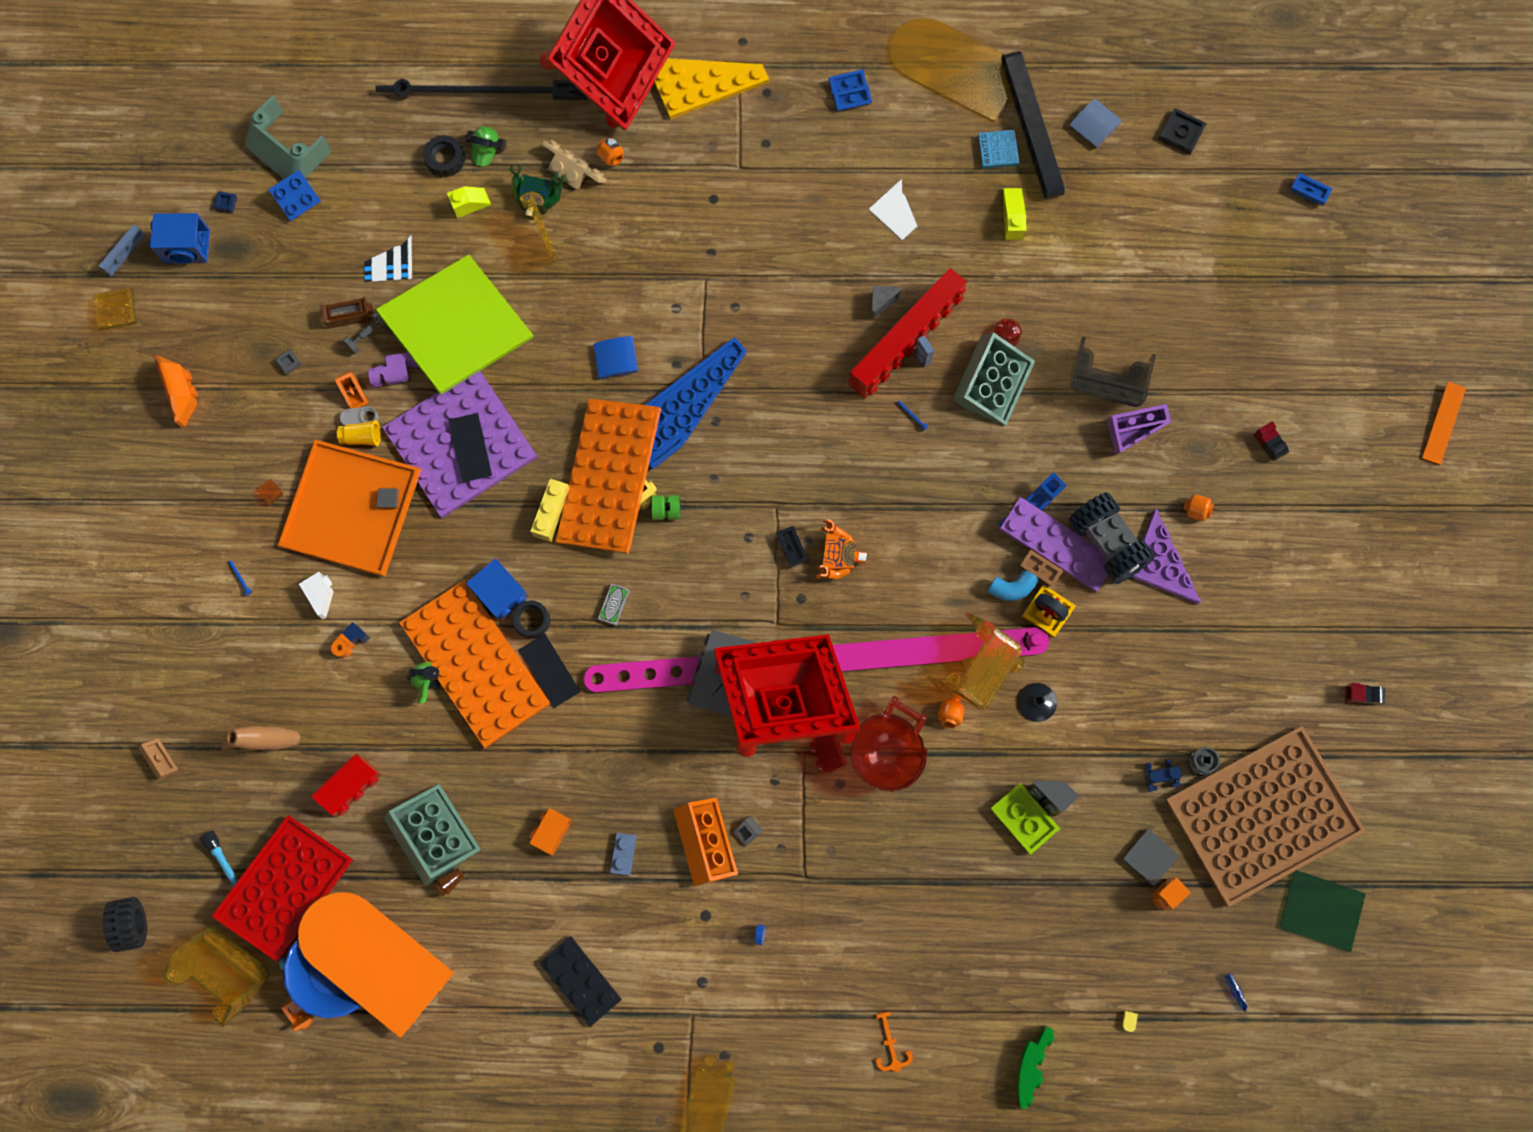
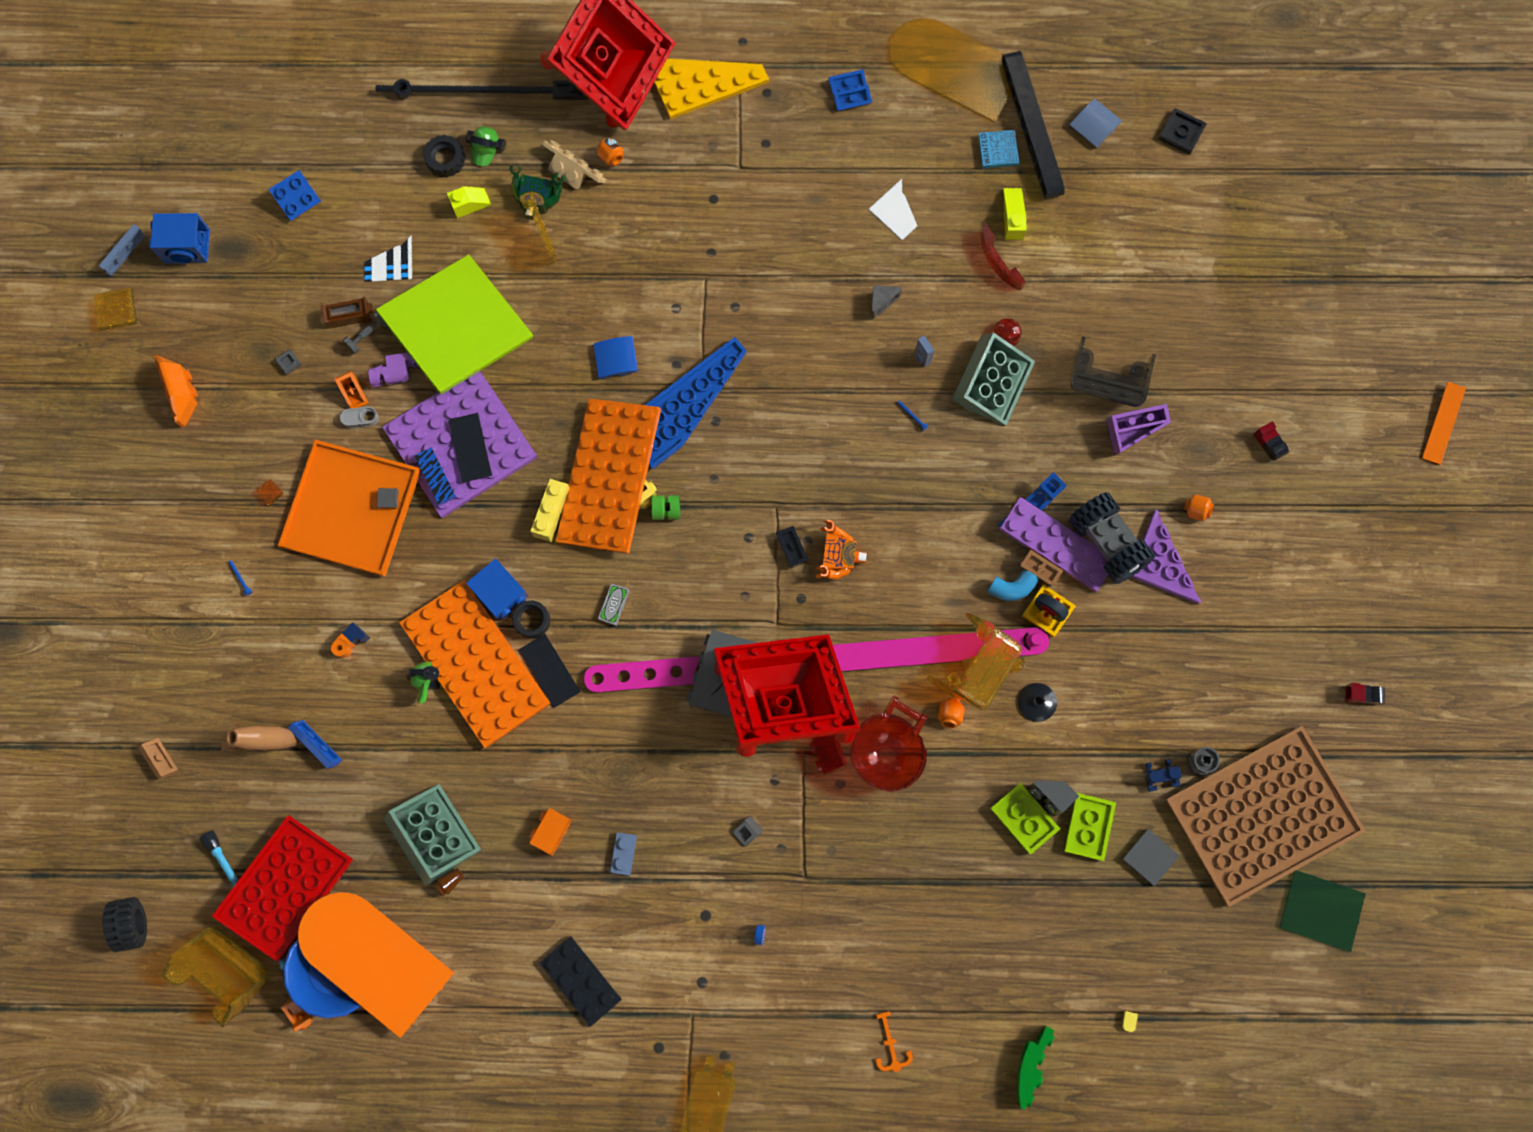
dark blue tile [213,191,237,213] -> none
sand green windscreen [245,95,332,180] -> none
white slope [299,572,334,619] -> none
red slope [311,754,381,817] -> none
yellow plant [337,420,381,446] -> none
orange slope [673,797,738,887] -> none
red brick [849,268,967,399] -> none
orange brick [1150,877,1191,910] -> none
clear blue piece [1225,973,1248,1012] -> none
blue plate [1290,173,1333,206] -> none
none -> blue tile [288,720,342,769]
none -> tile [414,447,456,506]
none -> clear red slope [981,223,1026,291]
none -> lime plate [1064,793,1116,862]

